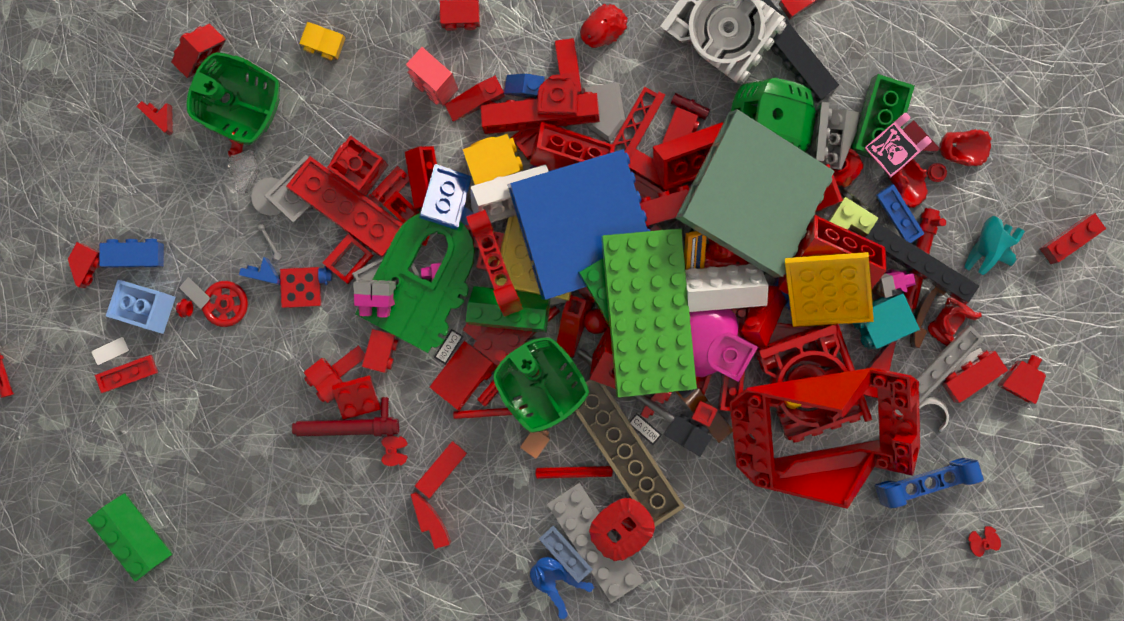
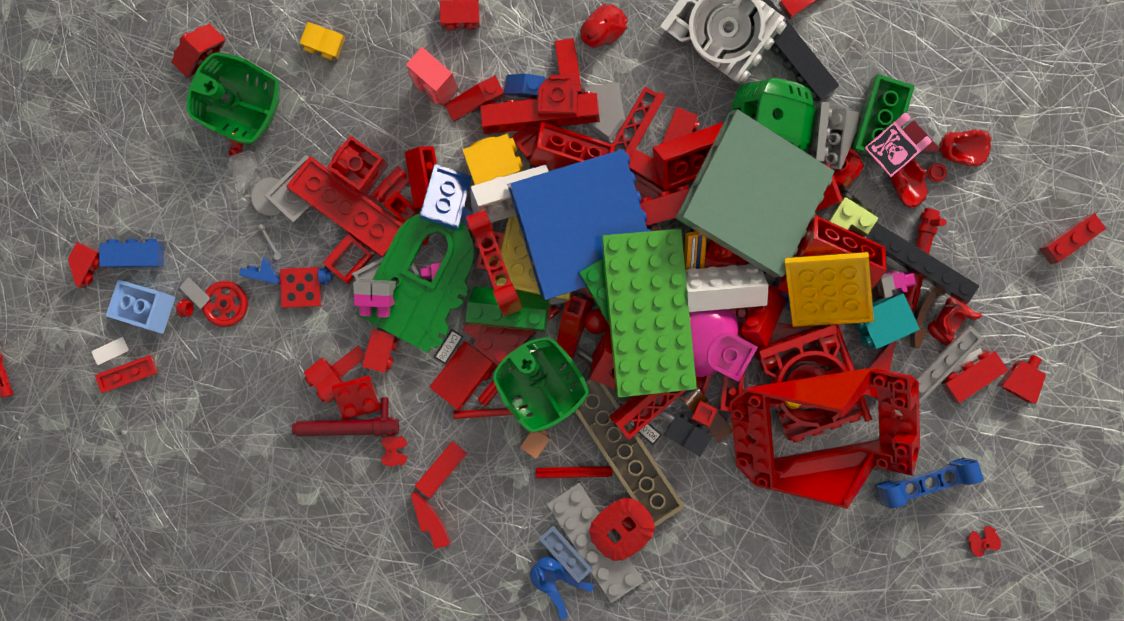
green slope [87,493,173,582] -> none
red slope [136,101,173,136] -> none
dark red pin [670,93,711,120] -> none
blue plate [875,184,925,243] -> none
white helmet [919,397,949,432] -> none
teal piece [964,216,1025,275] -> none
none -> red fence [609,390,686,440]

